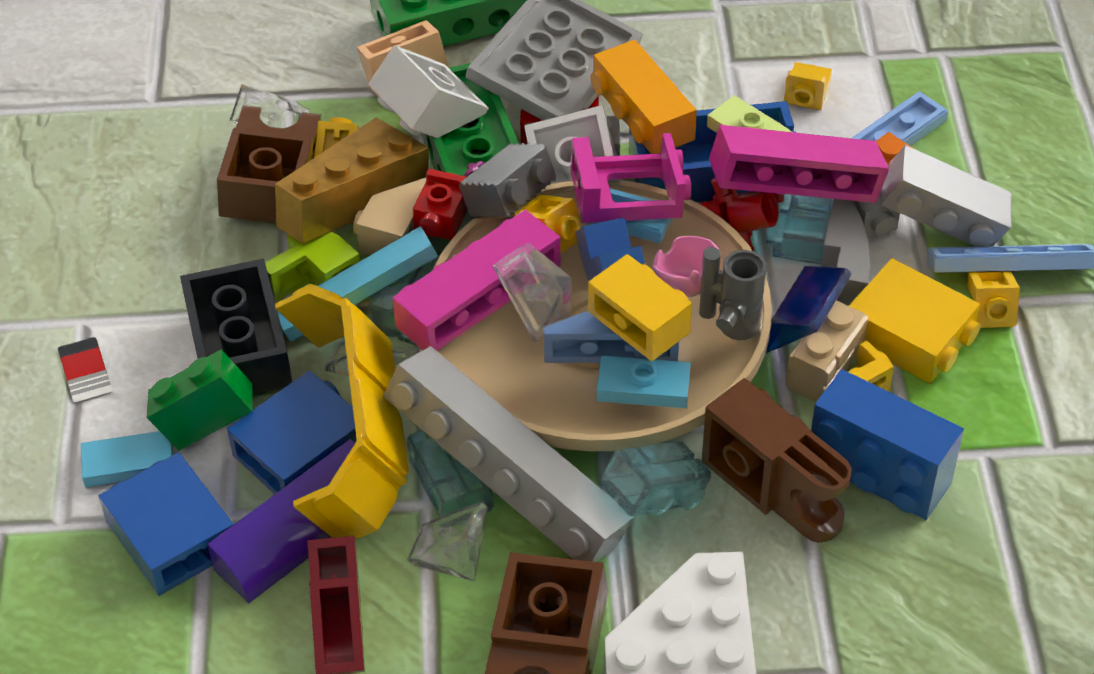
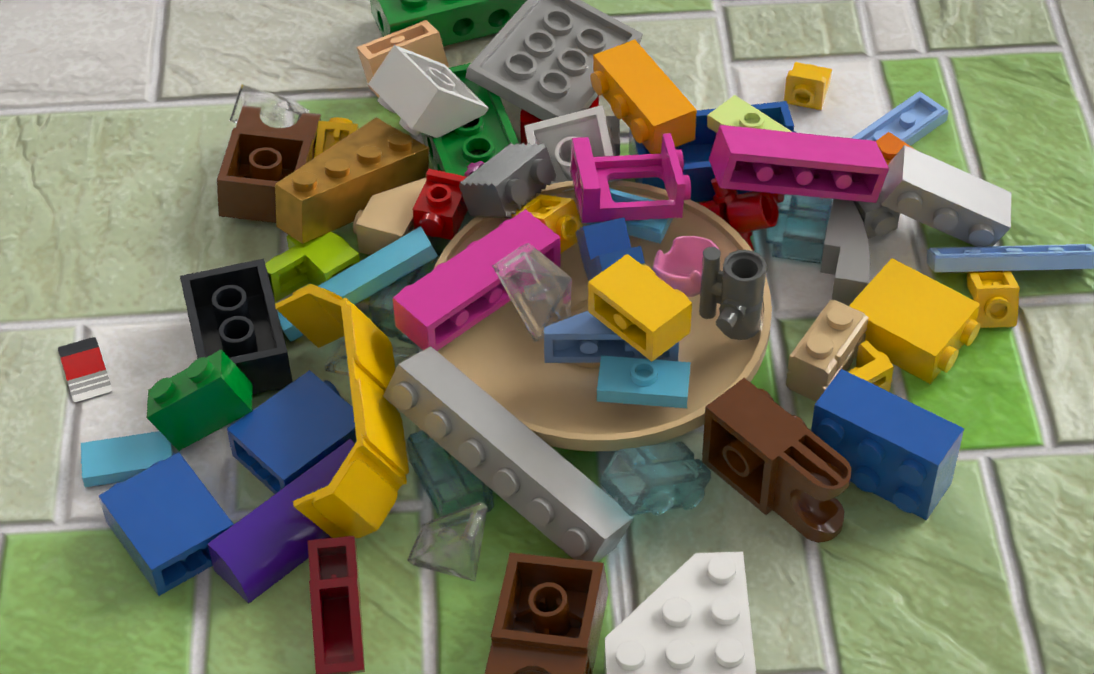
clear blue slope [765,266,852,354] -> none

